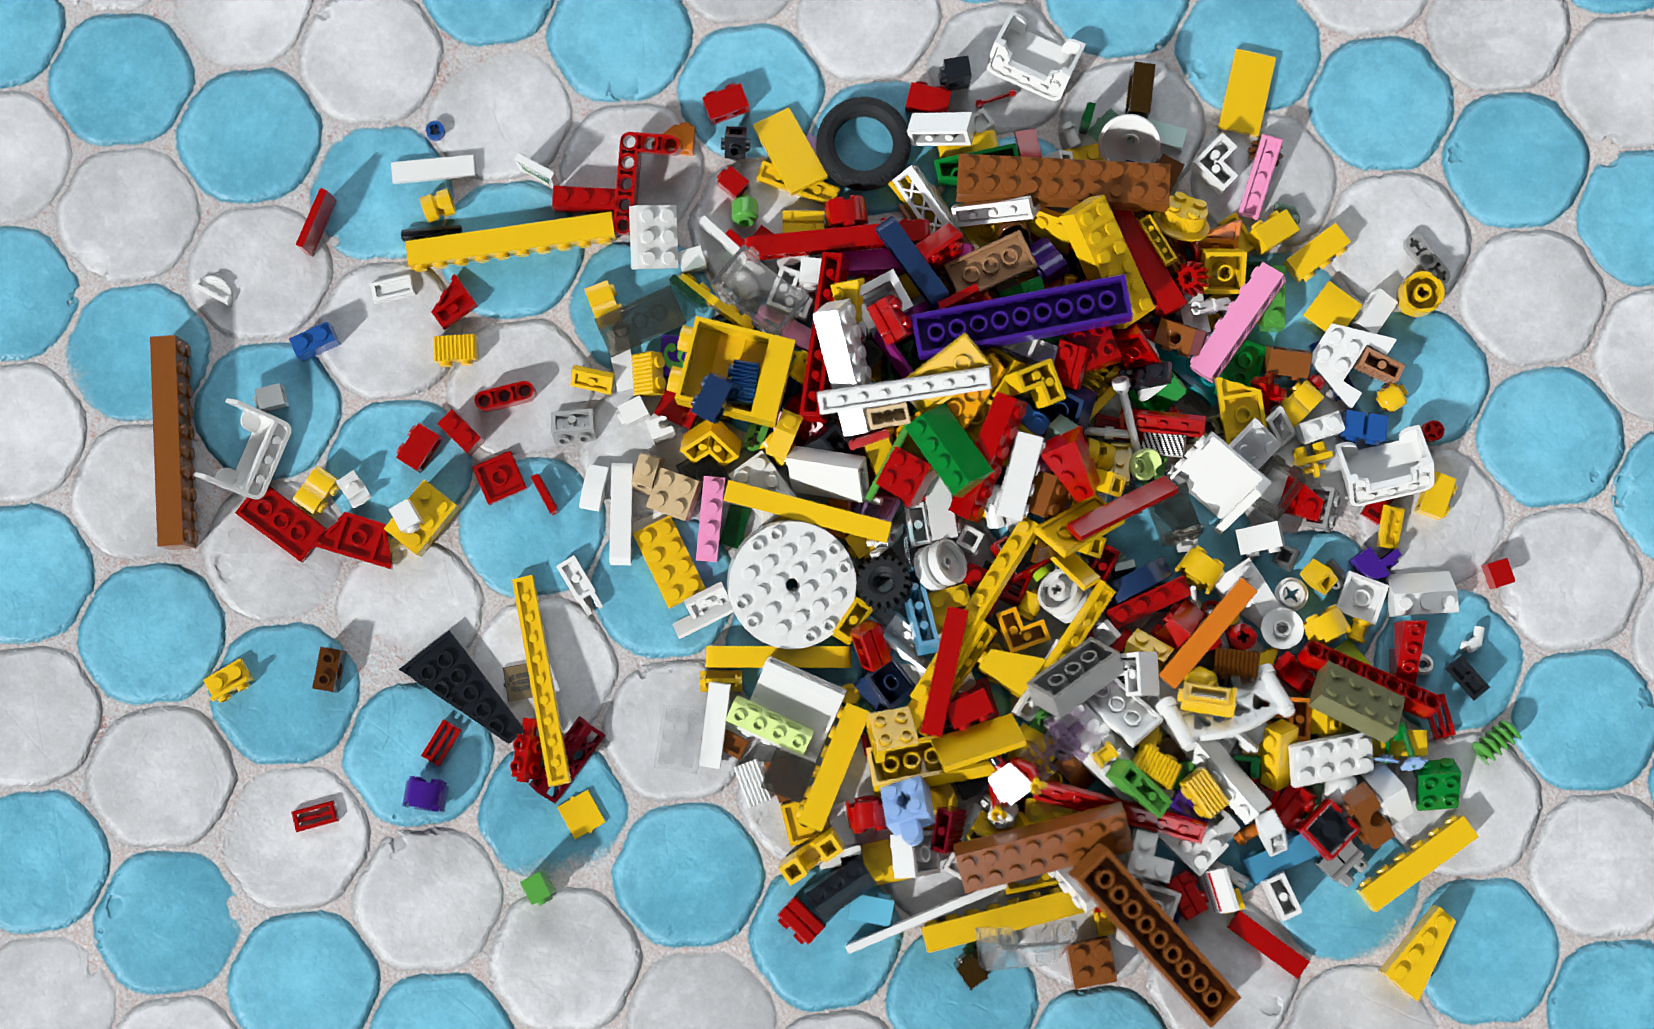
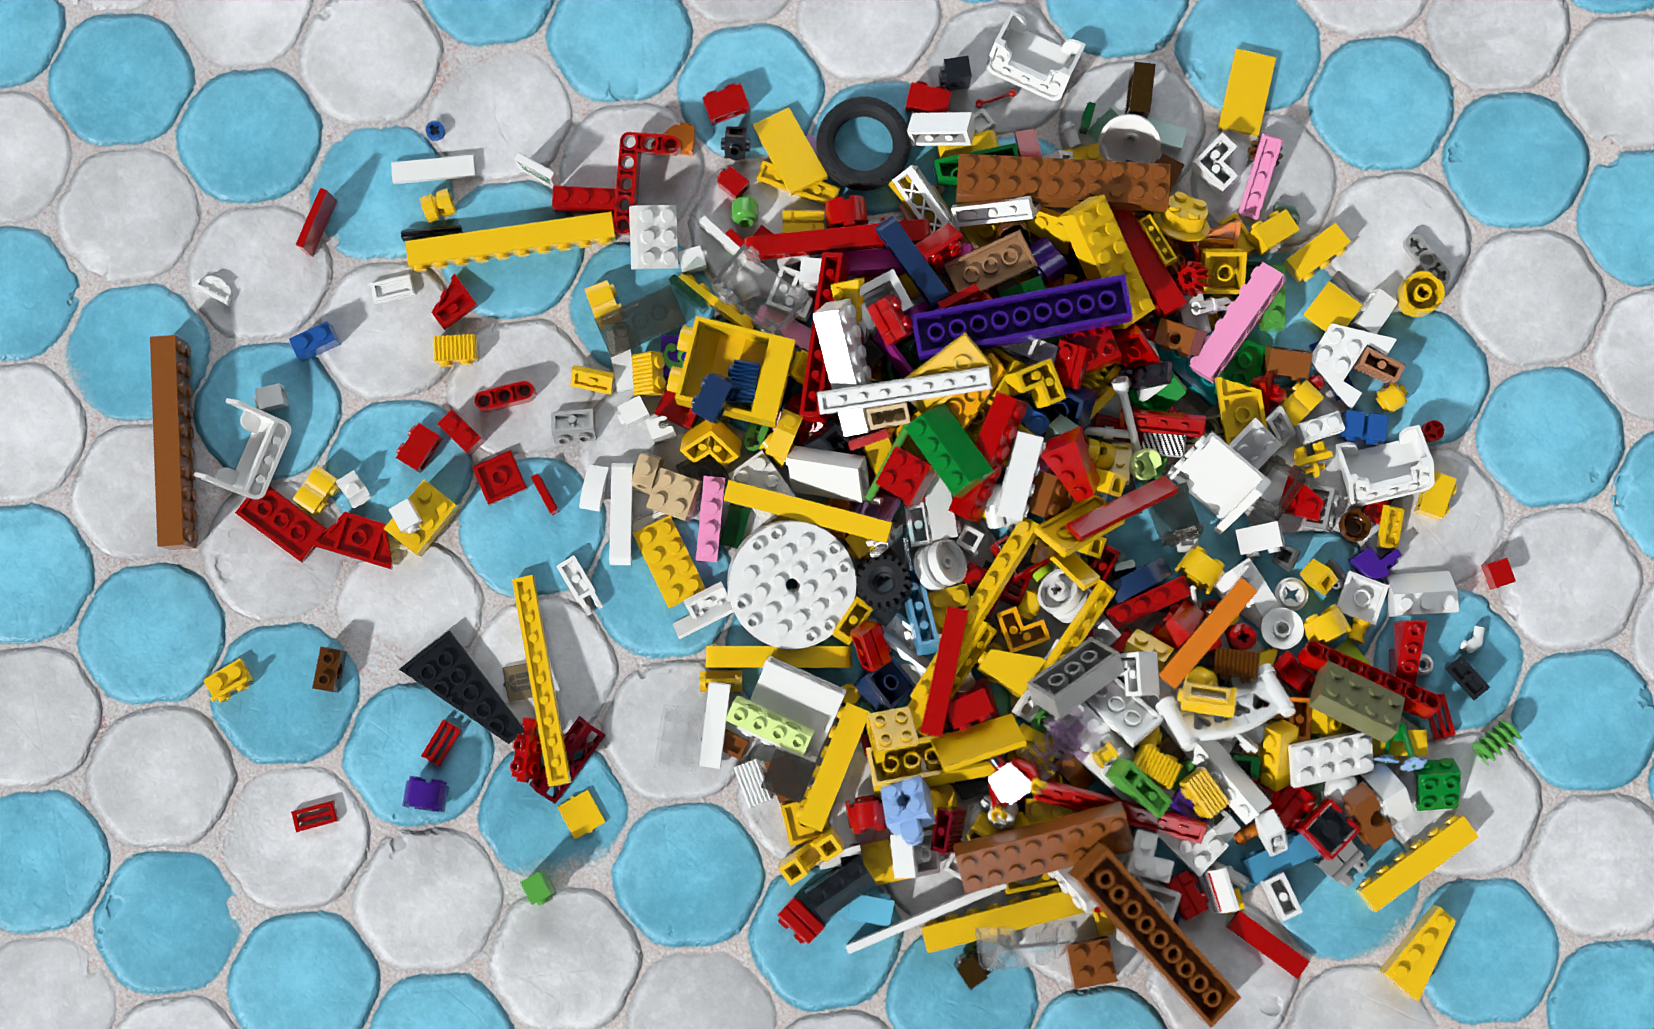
none -> reddish brown hair [1338,508,1371,542]

